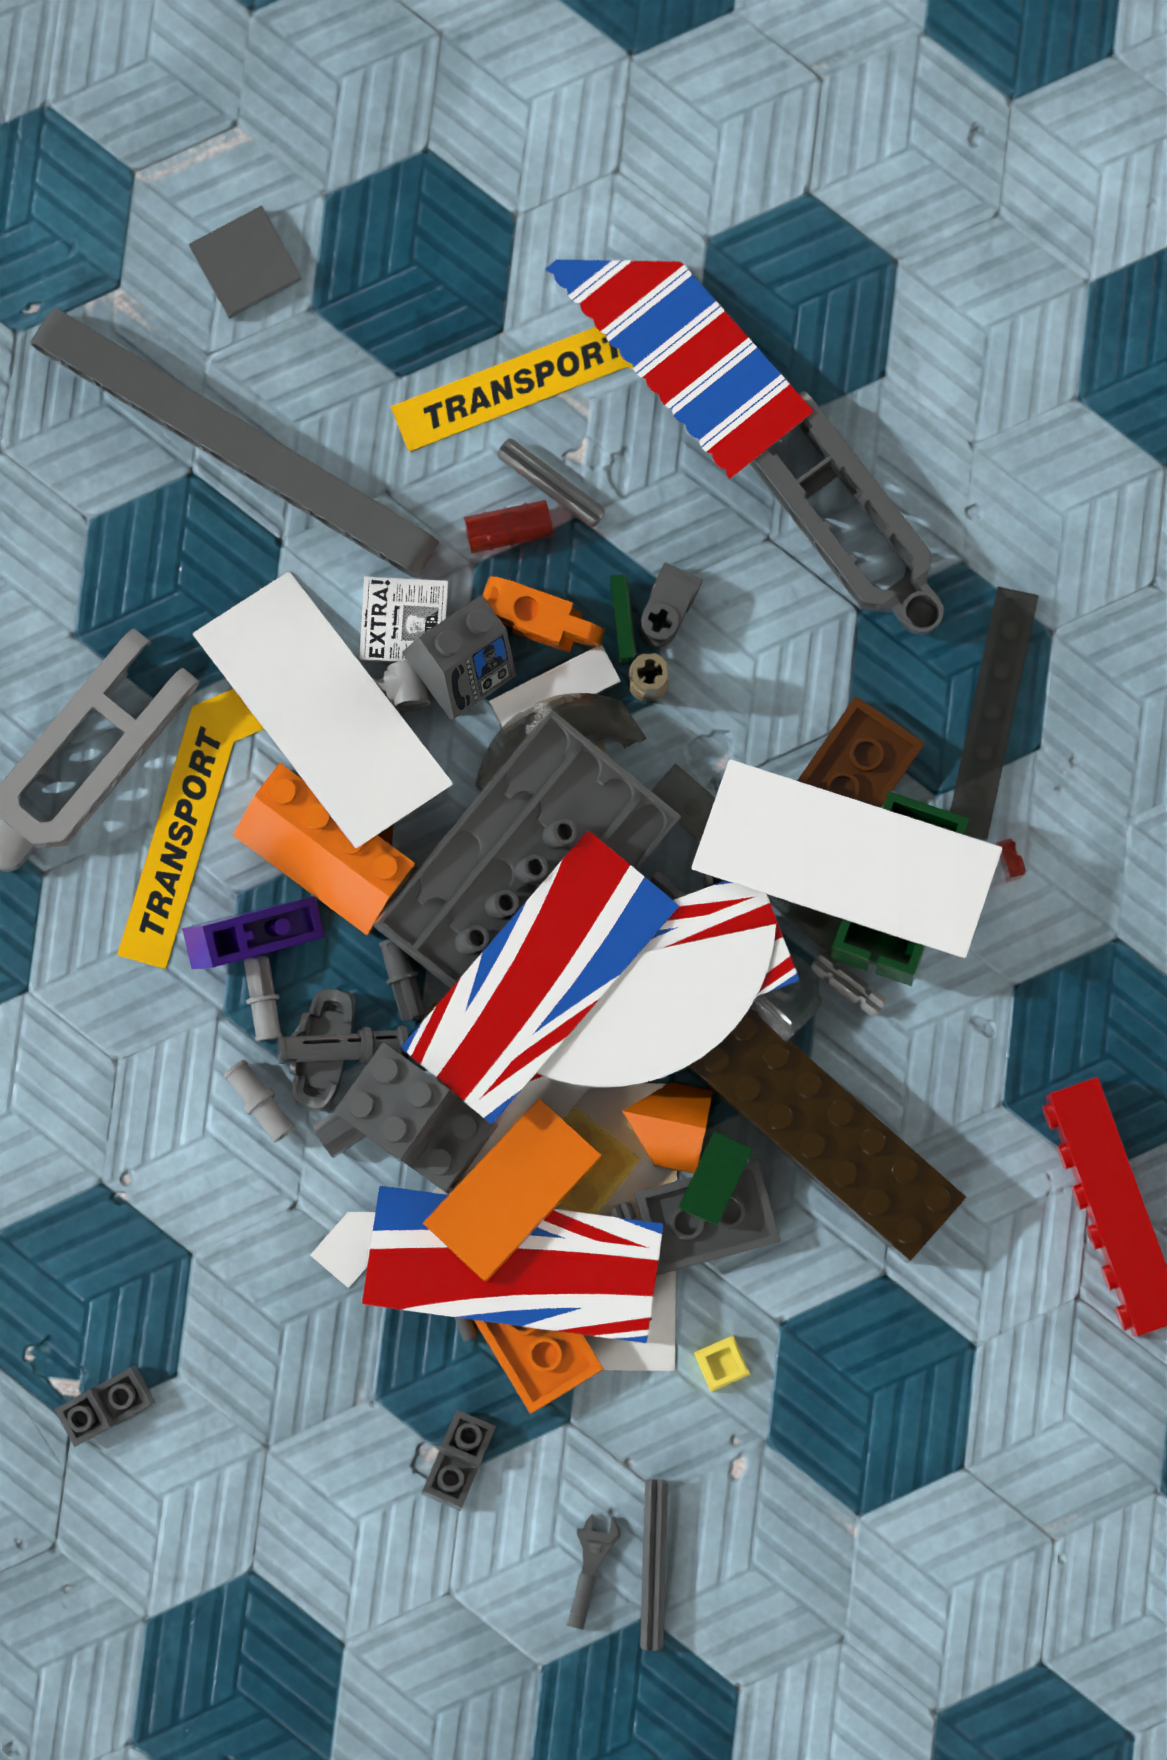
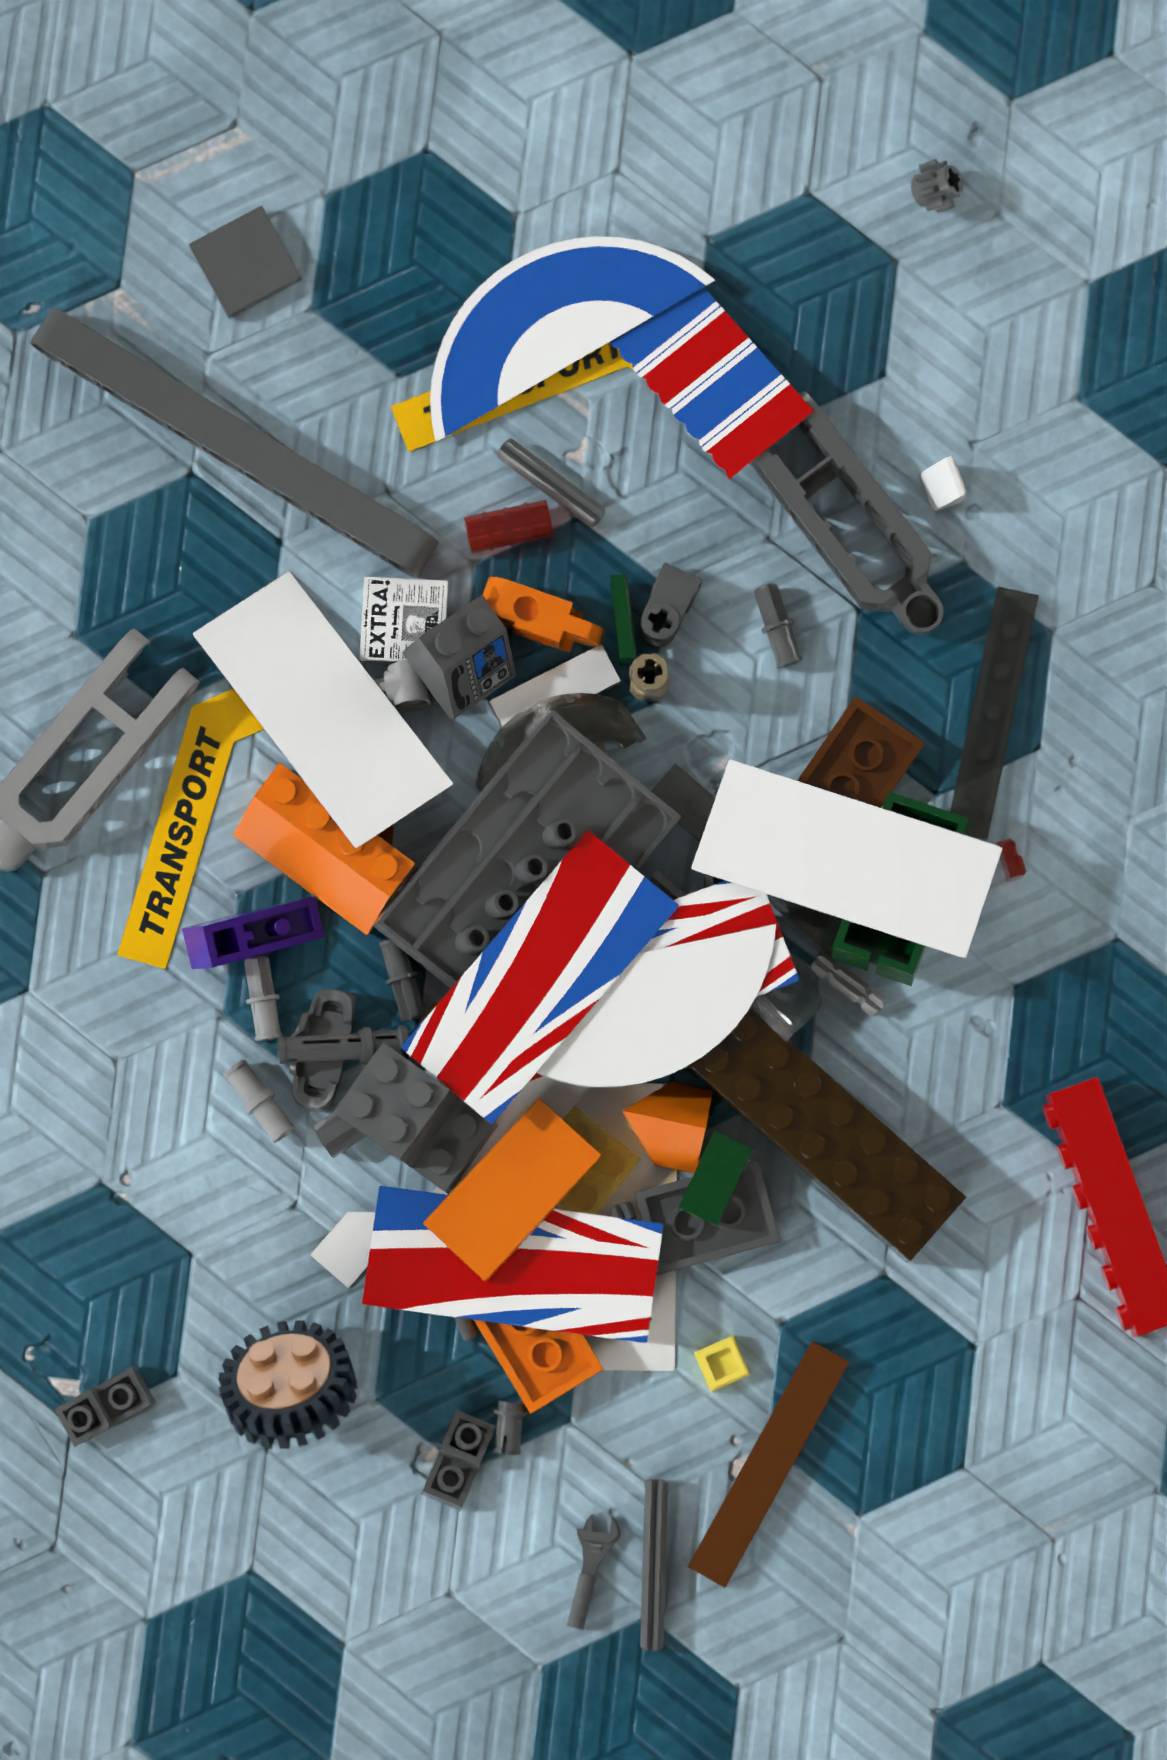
none -> wheel [218,1320,358,1449]
none -> blue sticker [430,236,715,442]
none -> dark grey pin [493,1400,528,1455]
none -> reddish brown tile [687,1341,849,1588]
none -> dark grey axle [754,583,802,668]
none -> dark grey gear [911,159,963,213]
none -> white slope [921,456,967,511]

